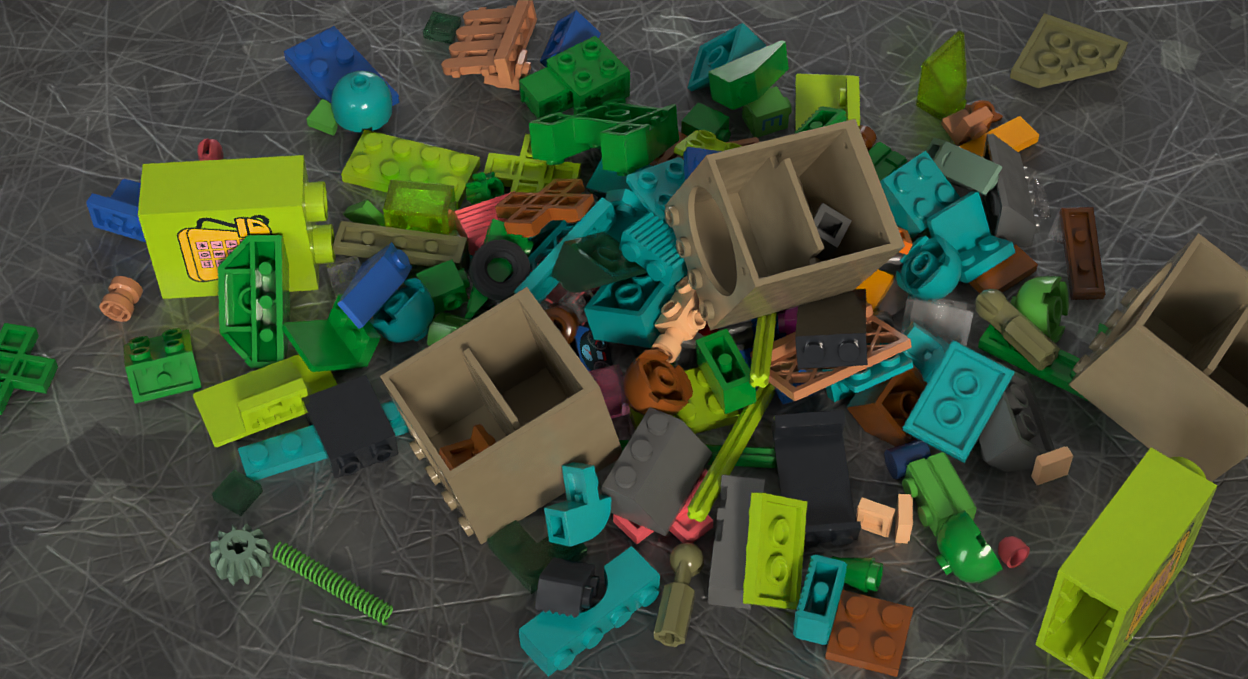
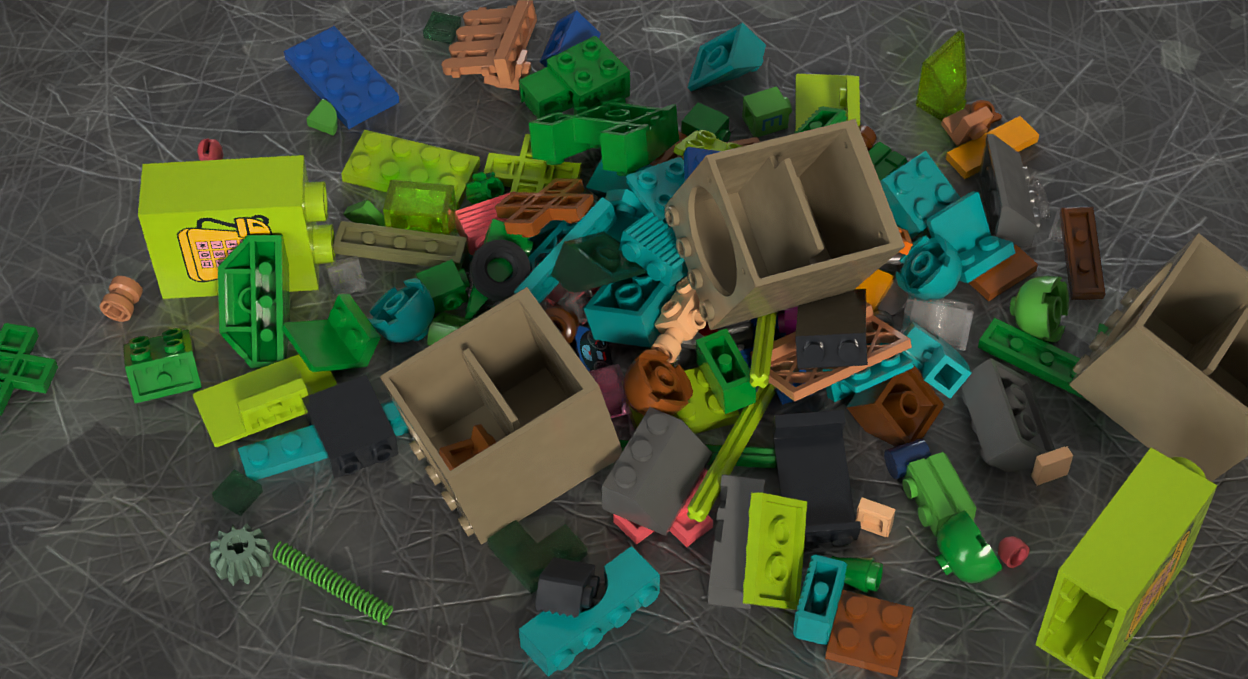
blue bracket [86,179,146,242] -> none
teal cylinder [331,71,392,132] -> none
blue slope [337,242,412,329] -> none
teal brick [544,462,611,547] -> none
olive piece [654,543,704,647] -> none
green slope [708,40,789,110] -> none
dark grey brick [812,203,852,261] -> none
light nougat tile [895,494,913,544] -> none
teal tile [902,340,1015,463] -> none
sand green slope [926,138,1002,195] -> none
olive piece [975,289,1060,370] -> none
olive plate [1010,13,1128,88] -> none

